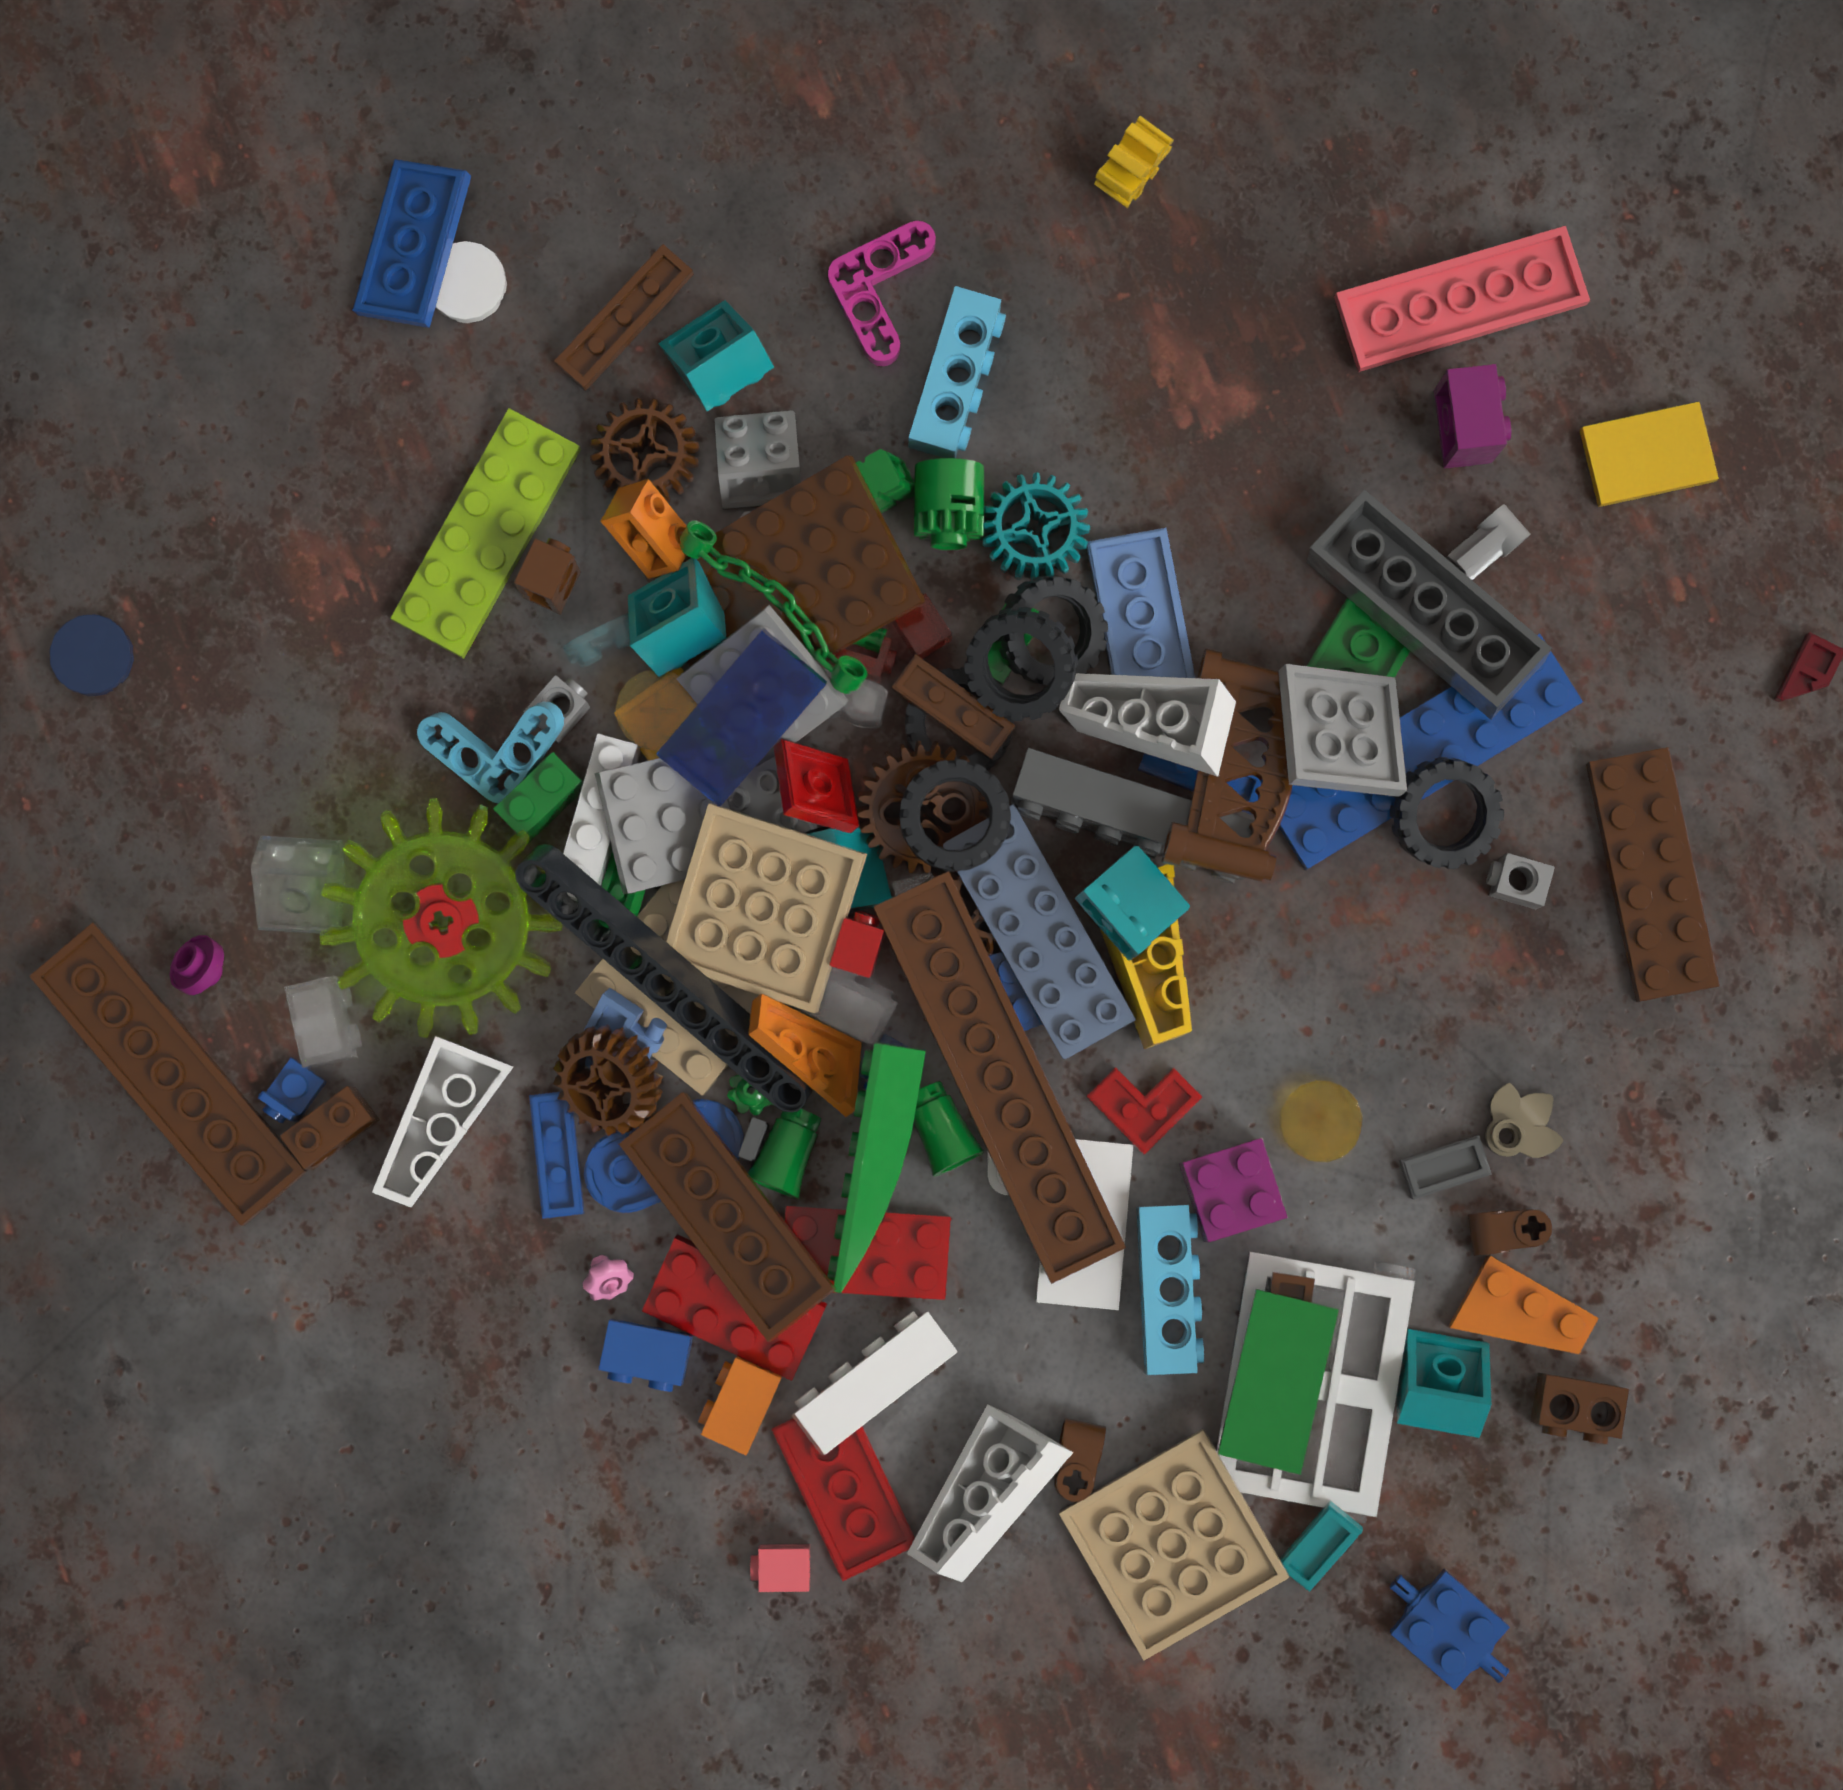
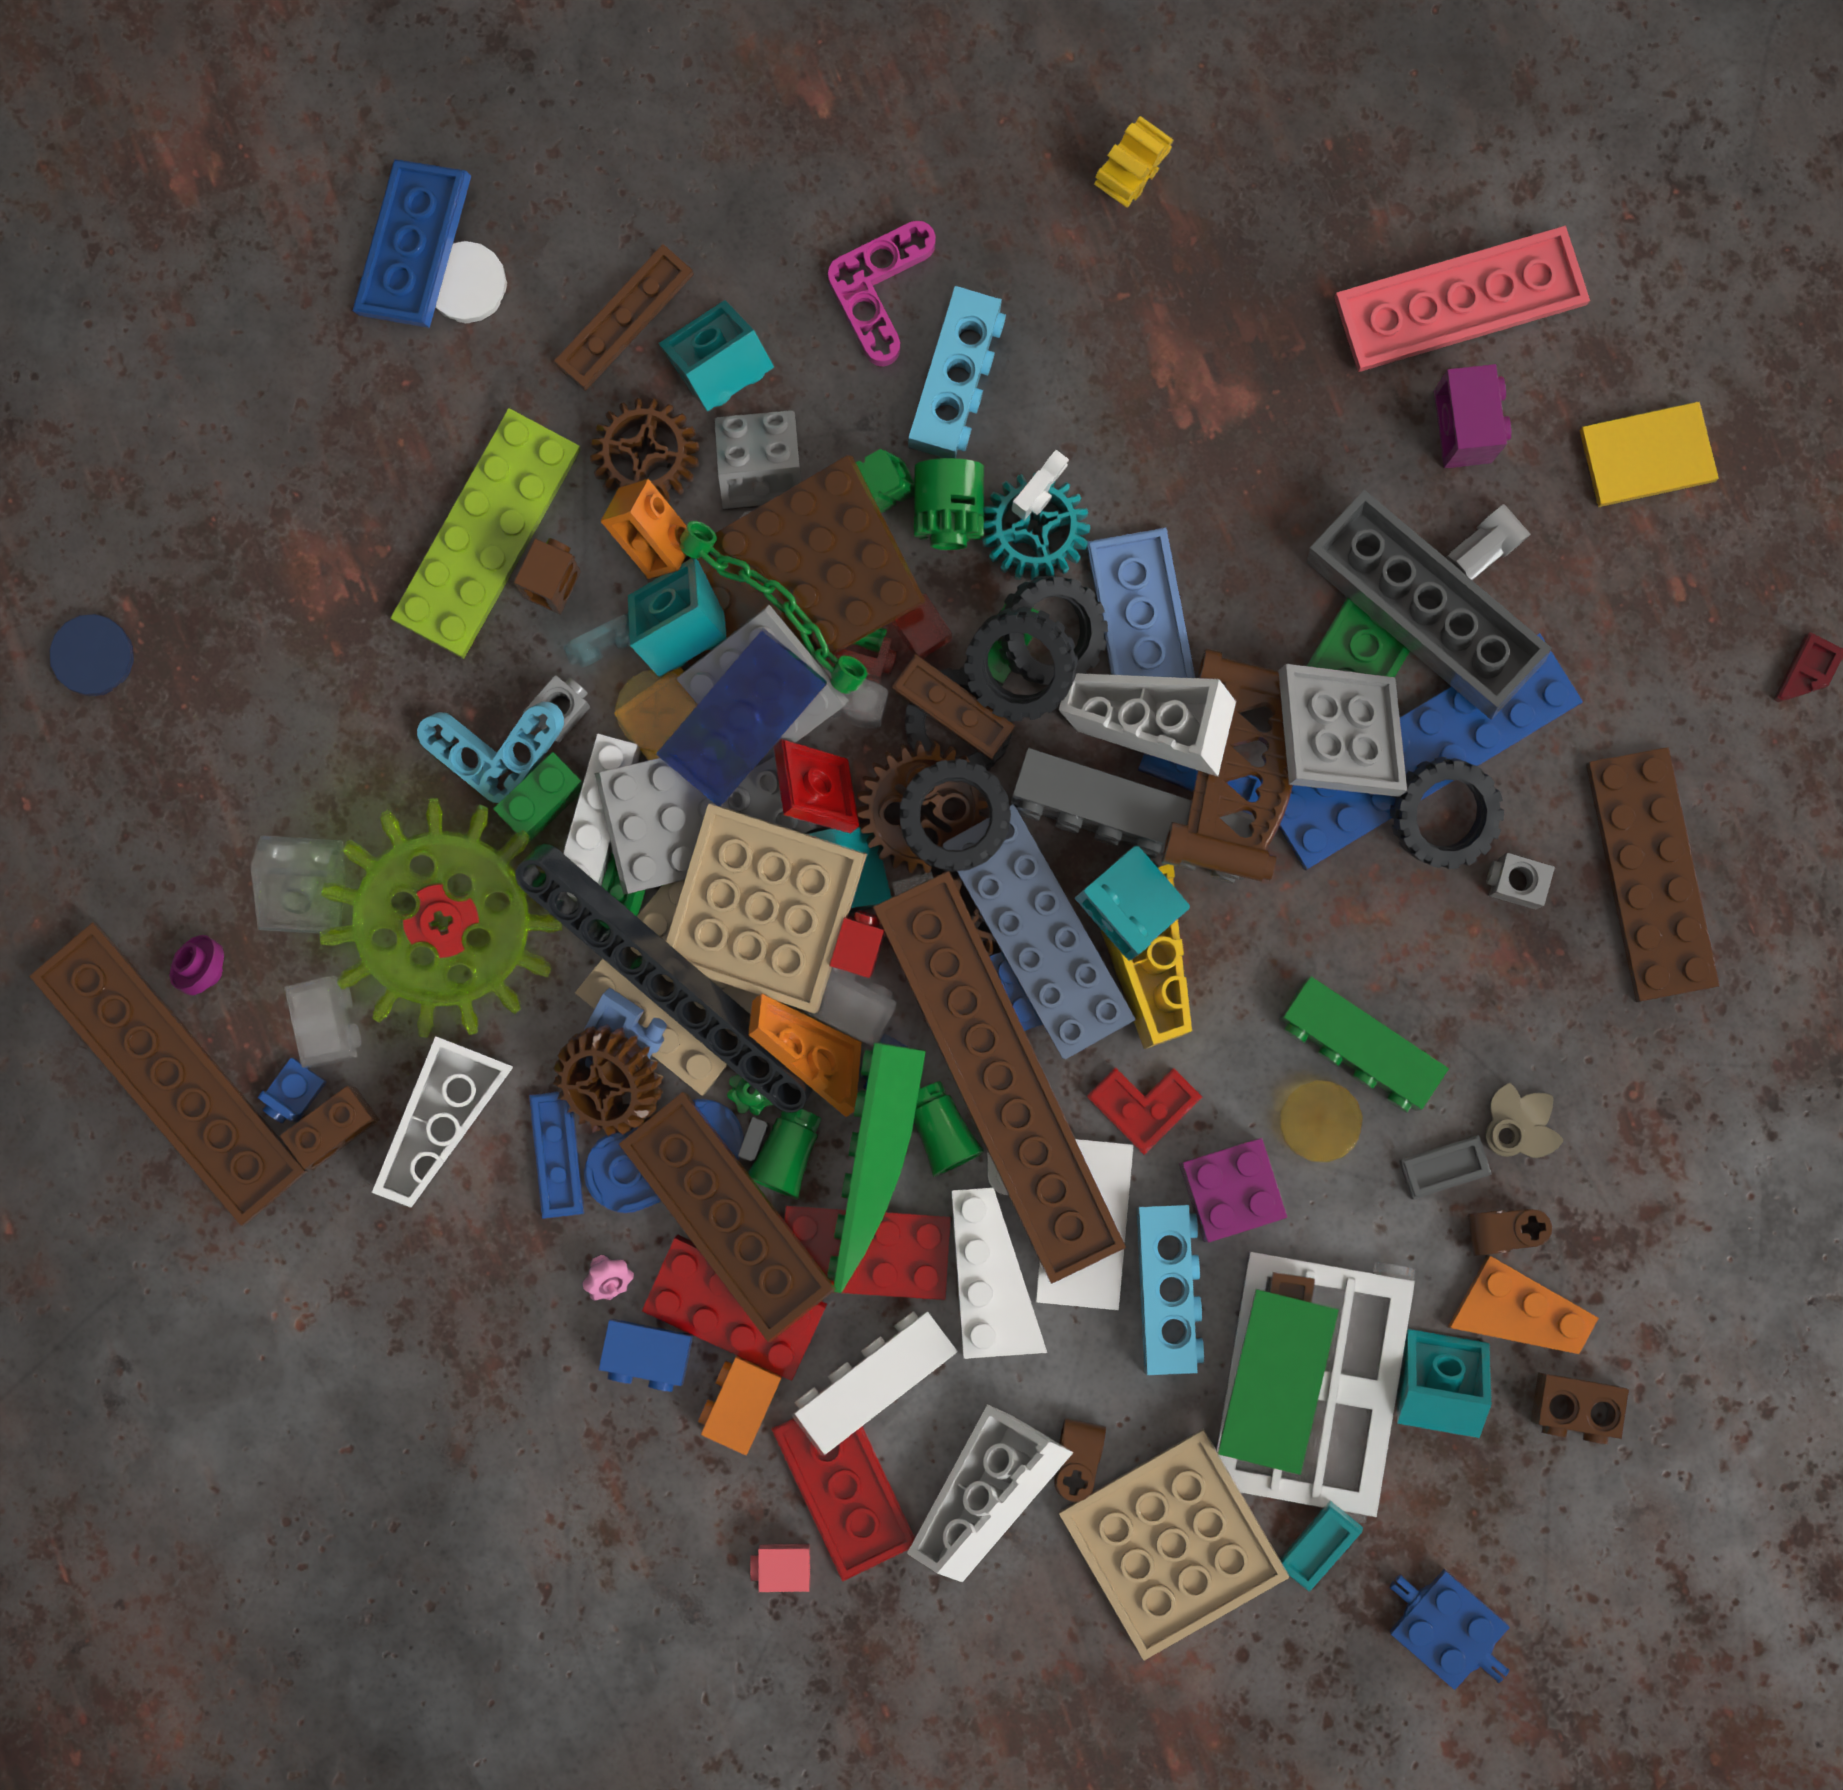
none -> white wedge [951,1188,1047,1359]
none -> white plate [1012,450,1069,521]
none -> green brick [1279,976,1449,1113]

